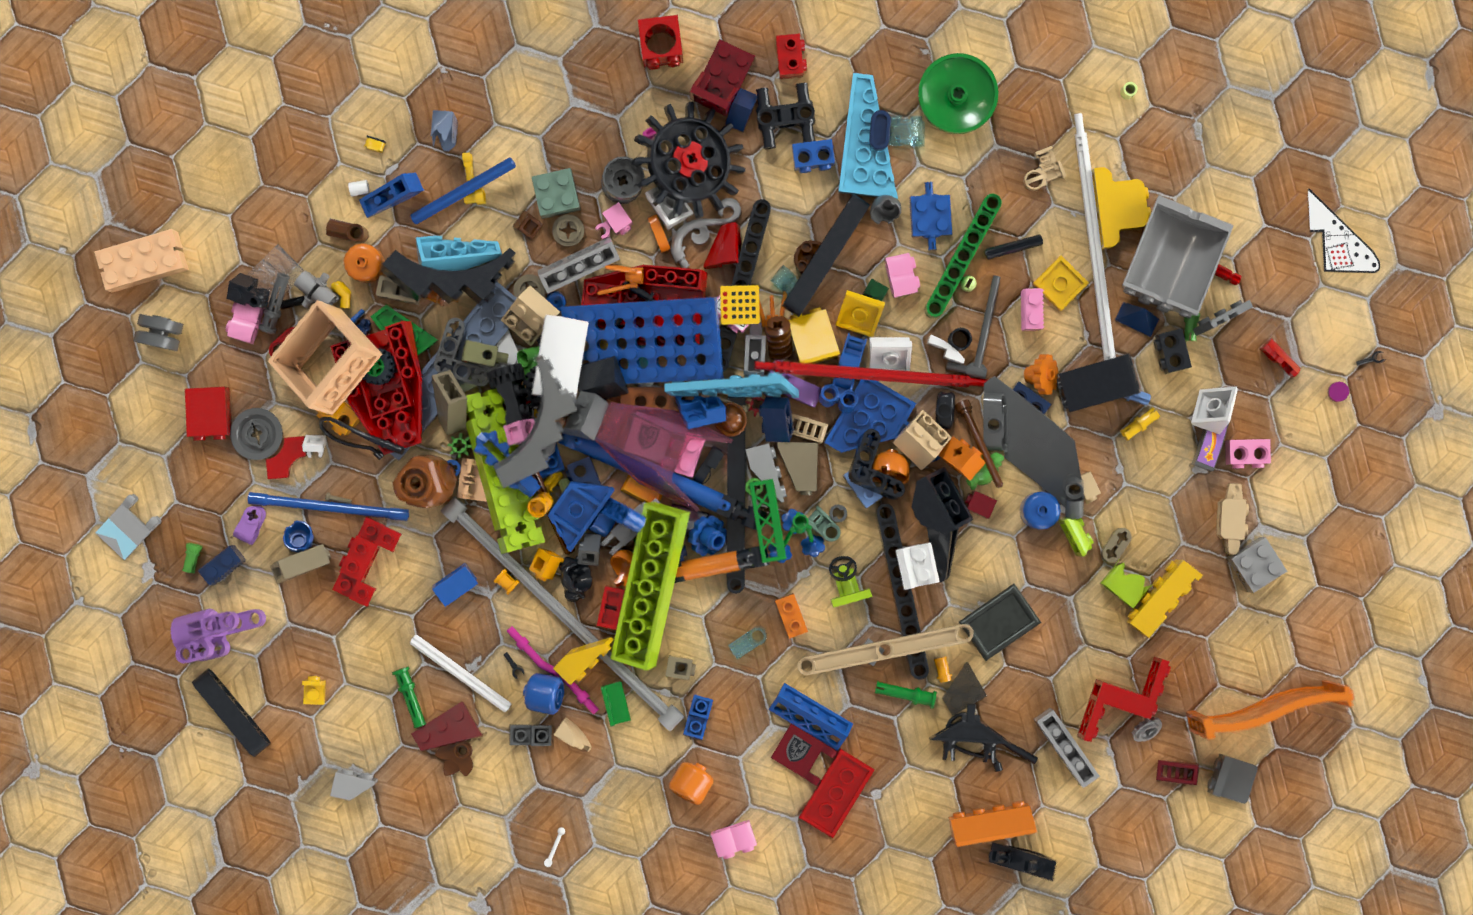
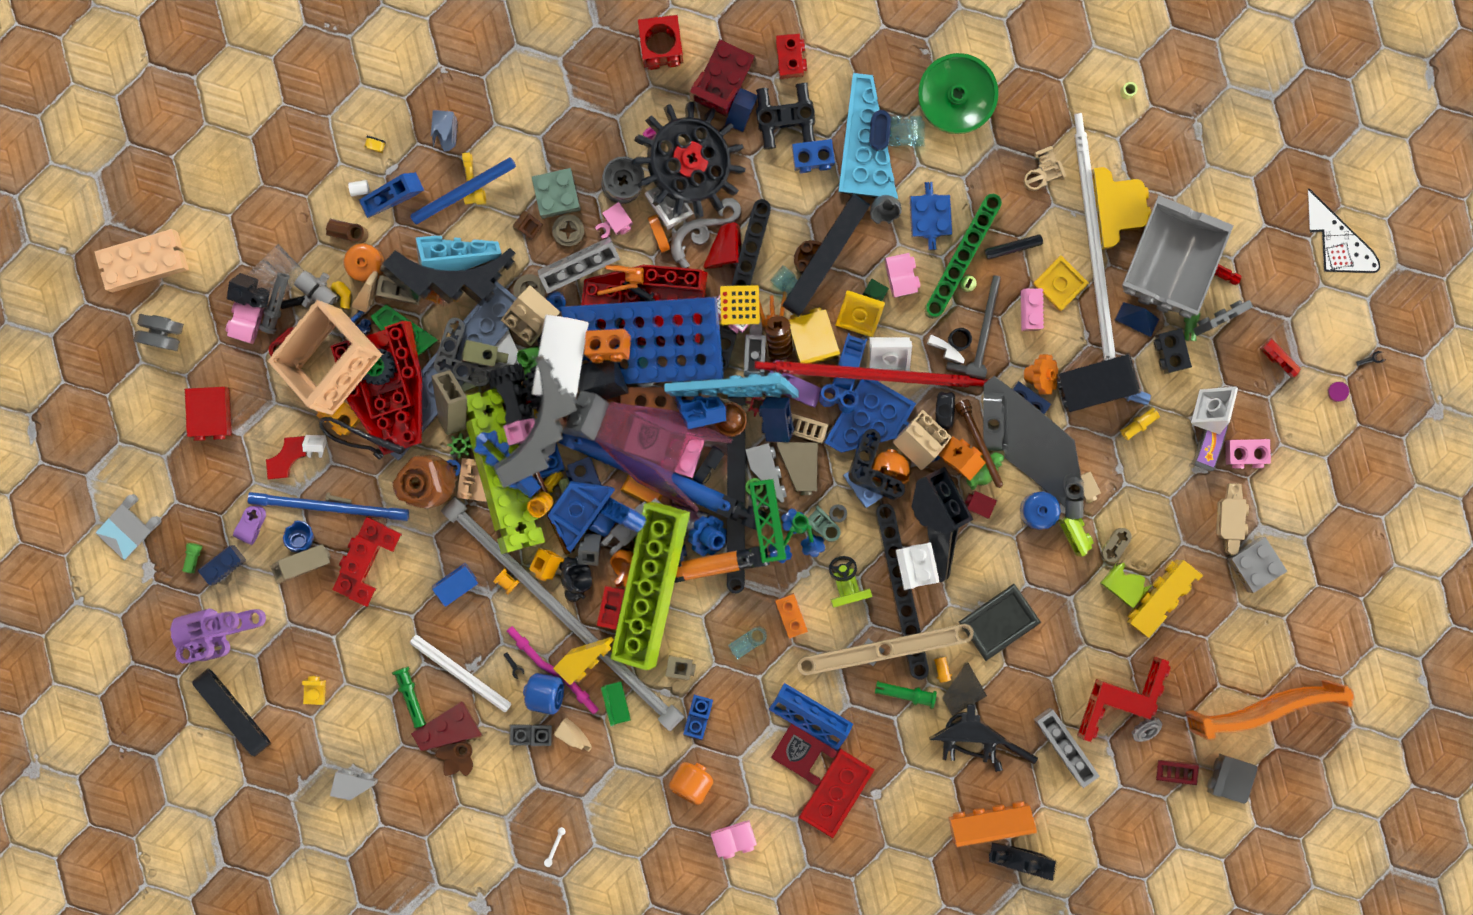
dark grey gear [230,408,283,460] -> none
none -> tan slope [352,271,378,312]
none -> orange brick [584,329,631,363]

